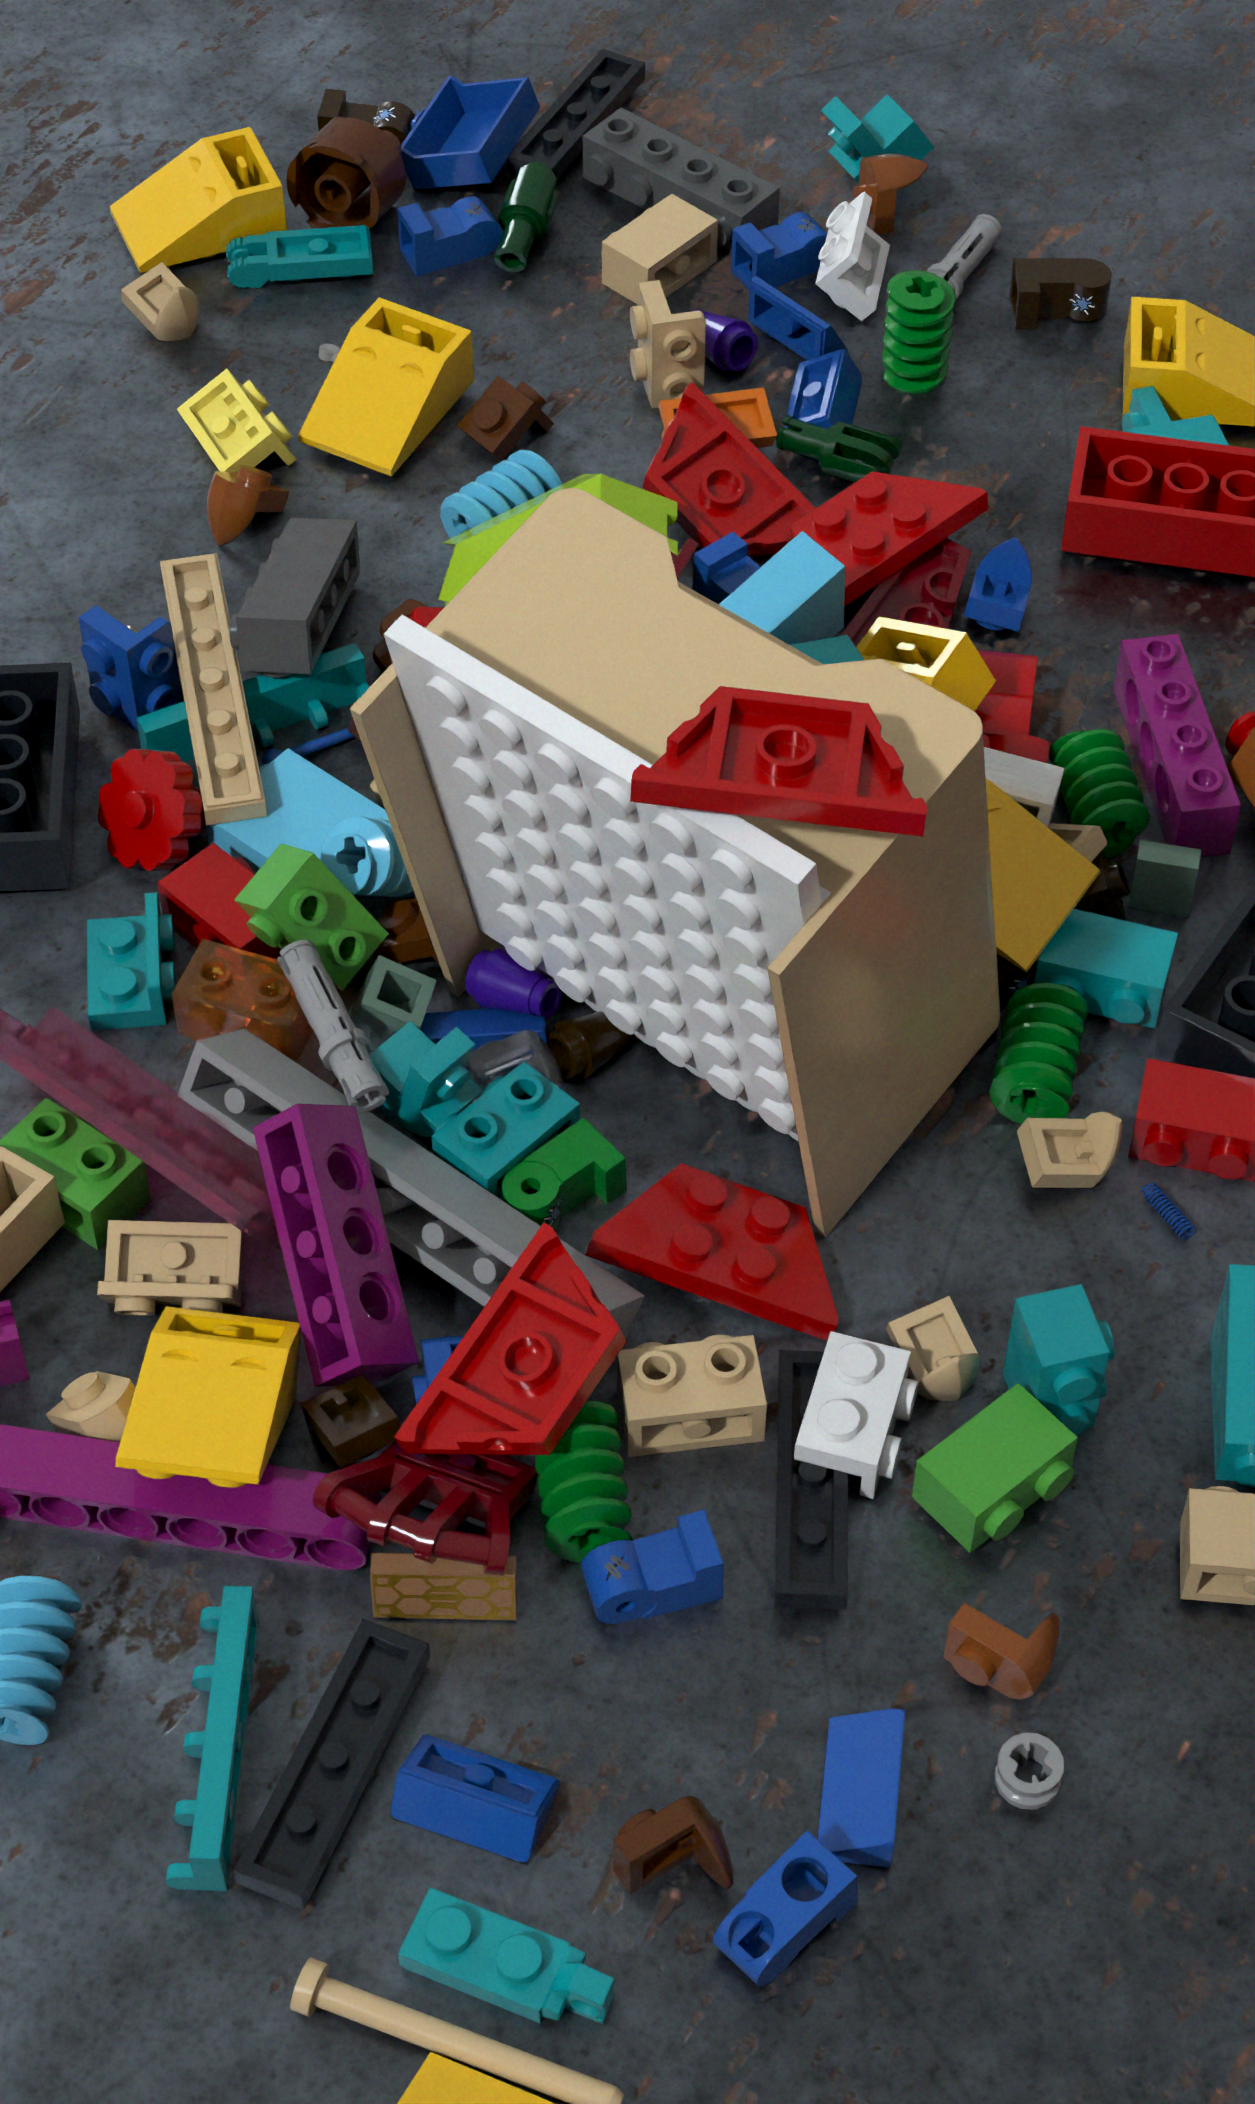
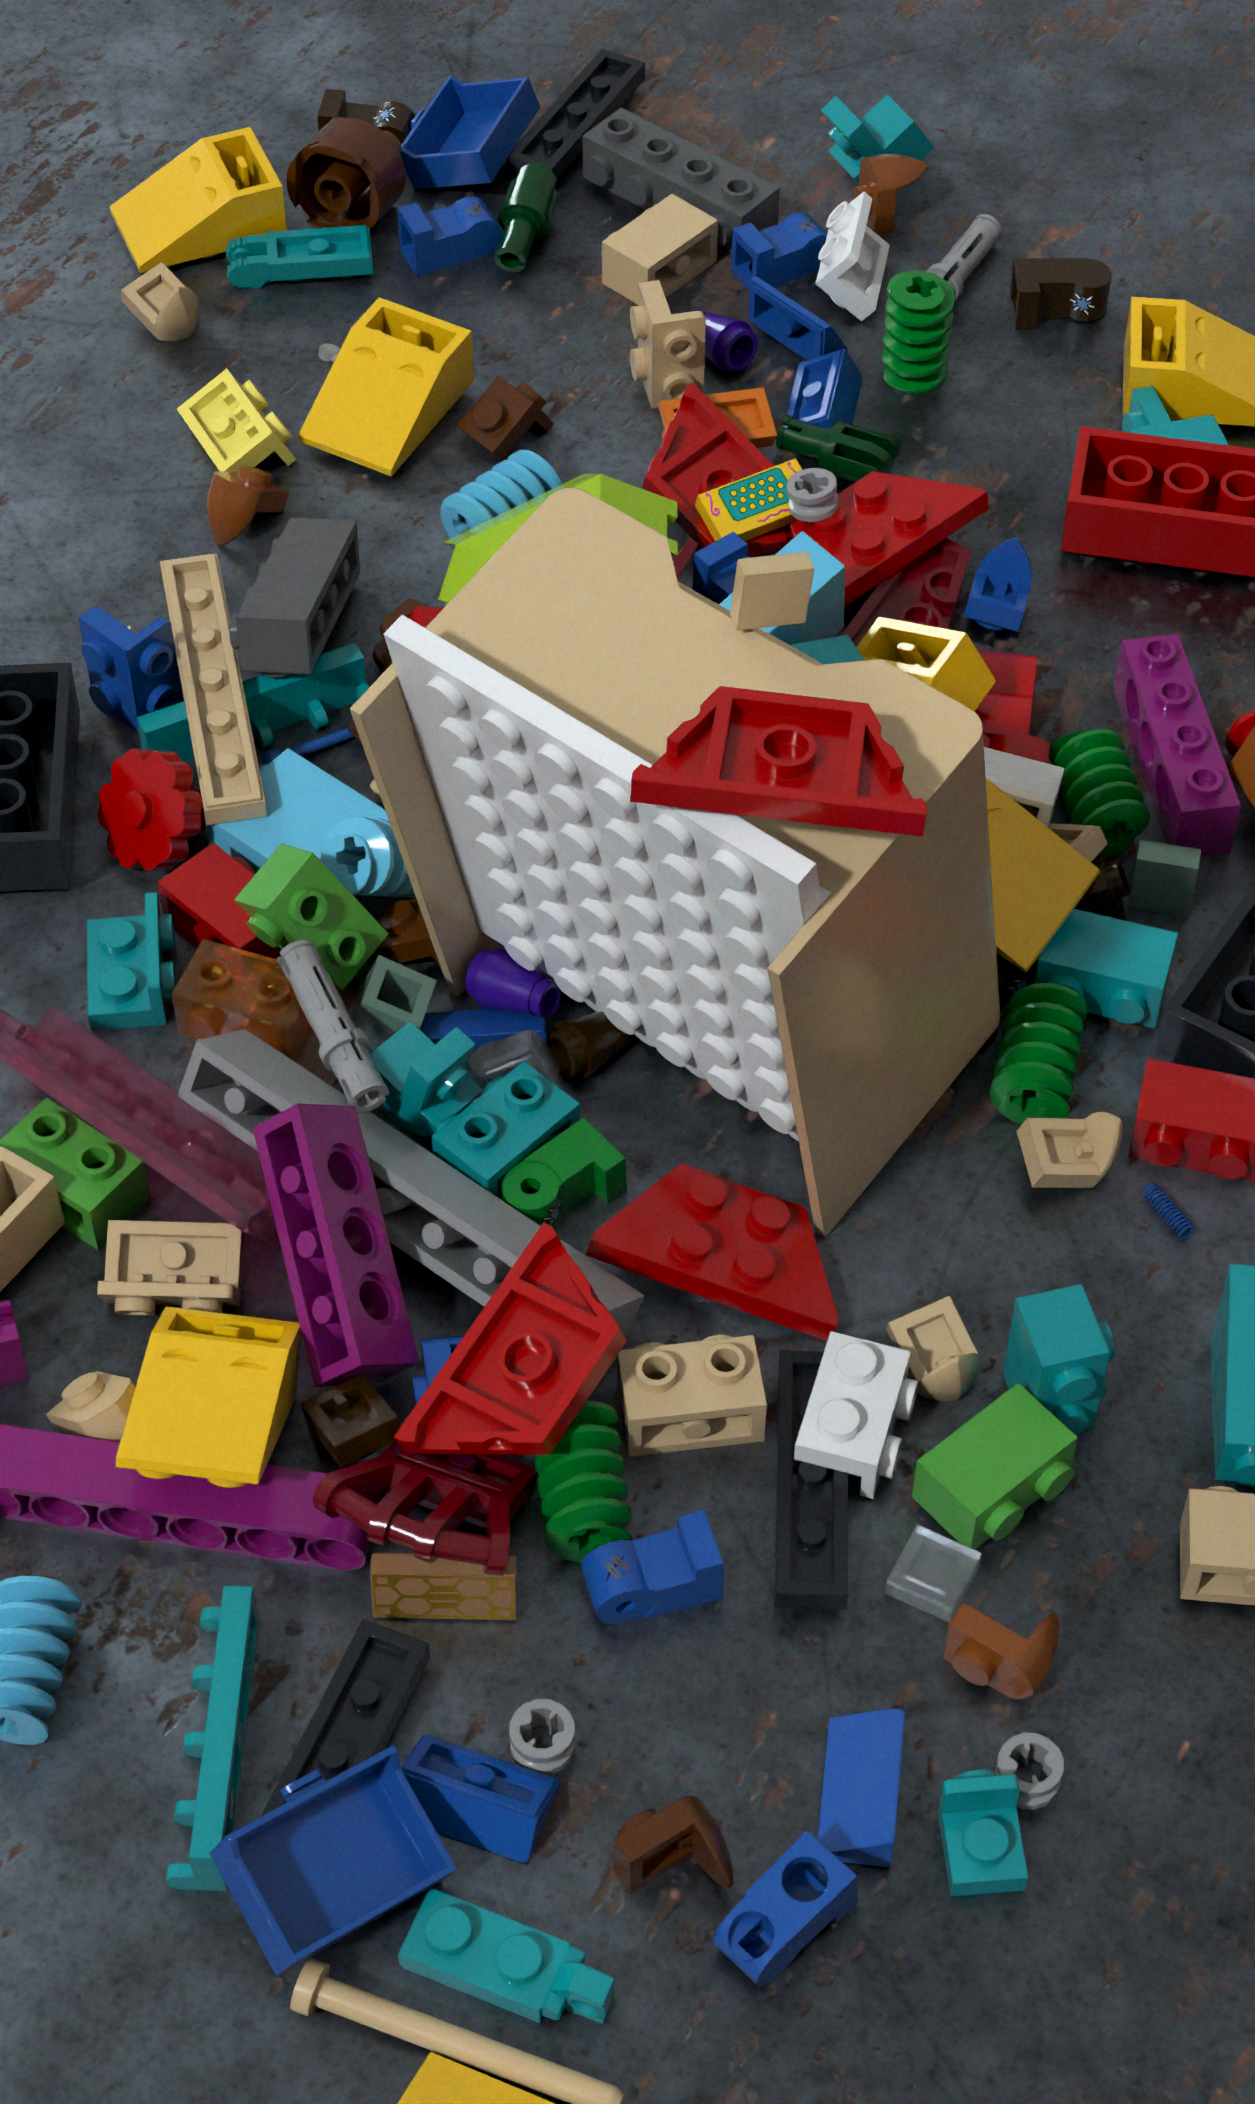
none -> blue container [209,1745,457,1977]
none -> light grey bush [509,1699,575,1775]
none -> tile [695,458,802,541]
none -> tan tile [730,552,815,630]
none -> light grey bush [787,468,839,522]
none -> clear tile [885,1524,982,1623]
none -> teal bracket [938,1769,1028,1896]

